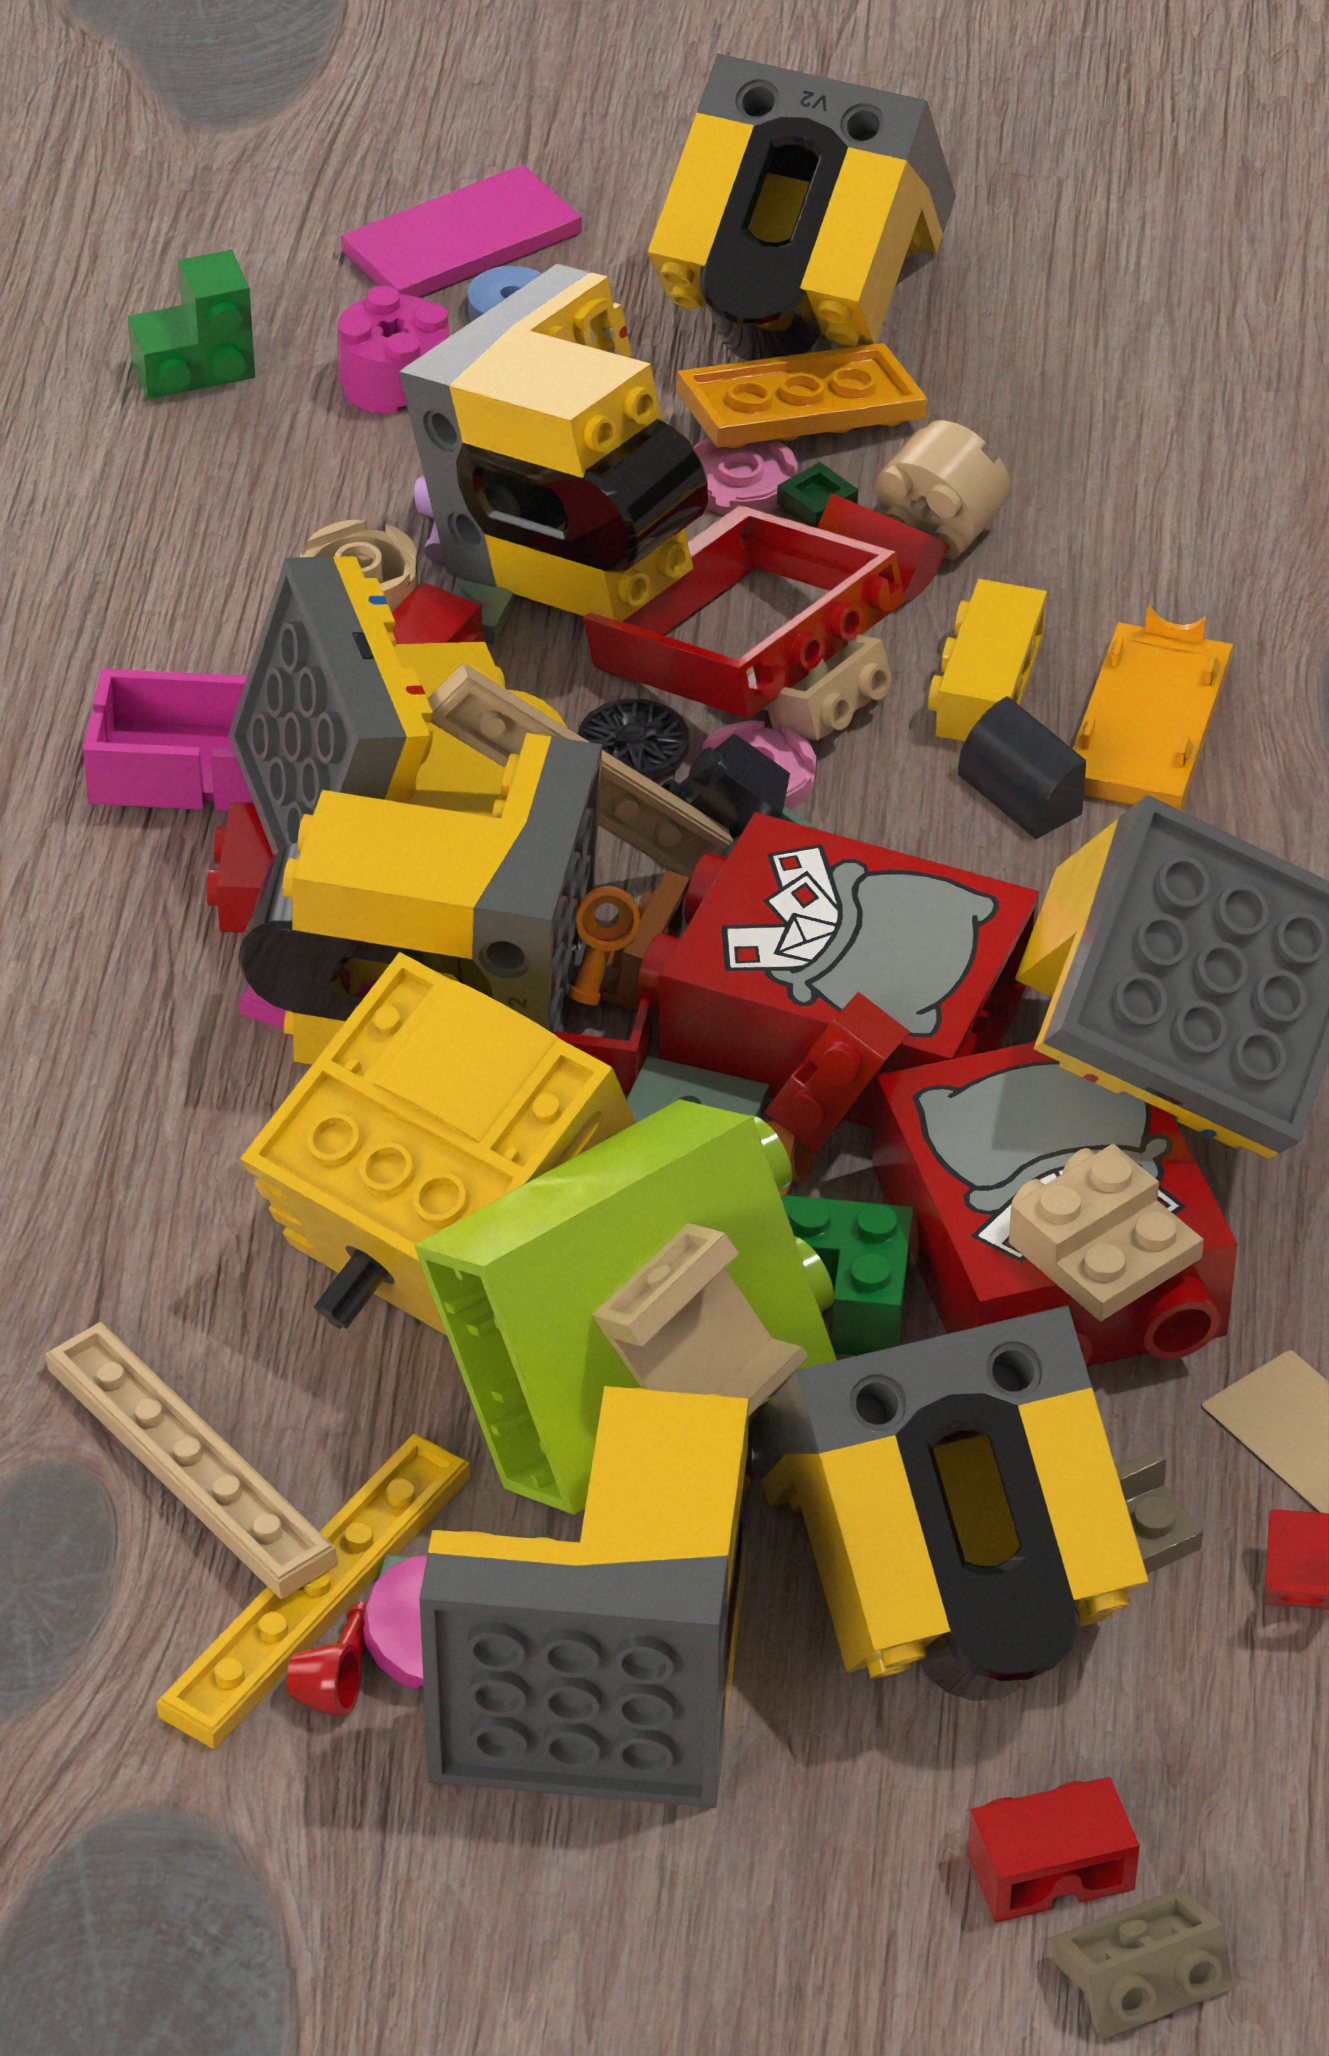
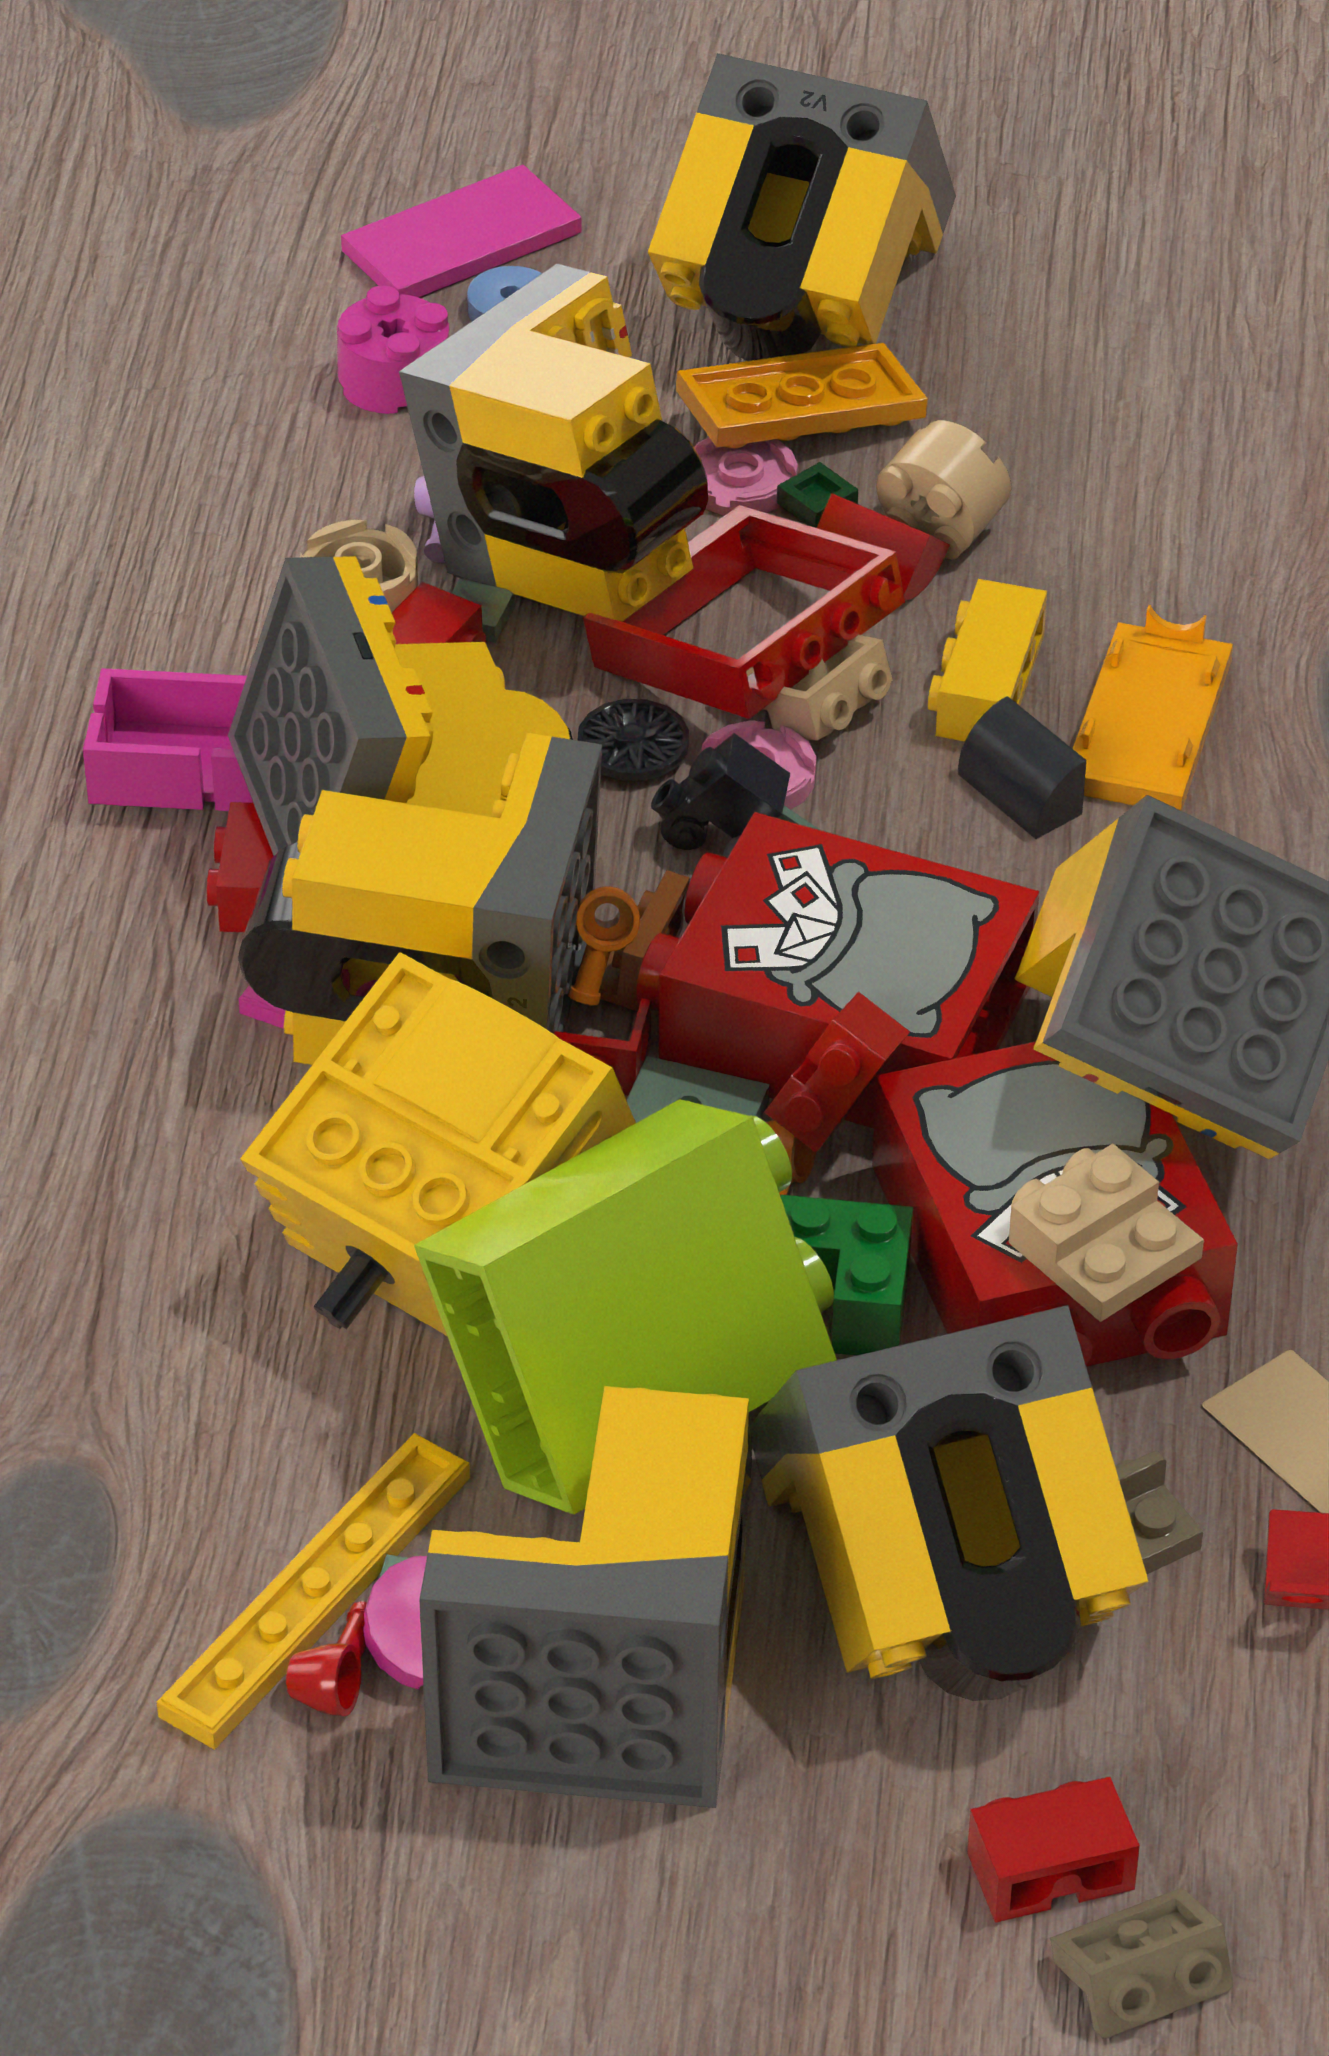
tan tile [45,1322,338,1599] -> none
green brick [127,249,255,399] -> none
tan tile [427,663,733,880] -> none
tan panel [592,1223,809,1416] -> none

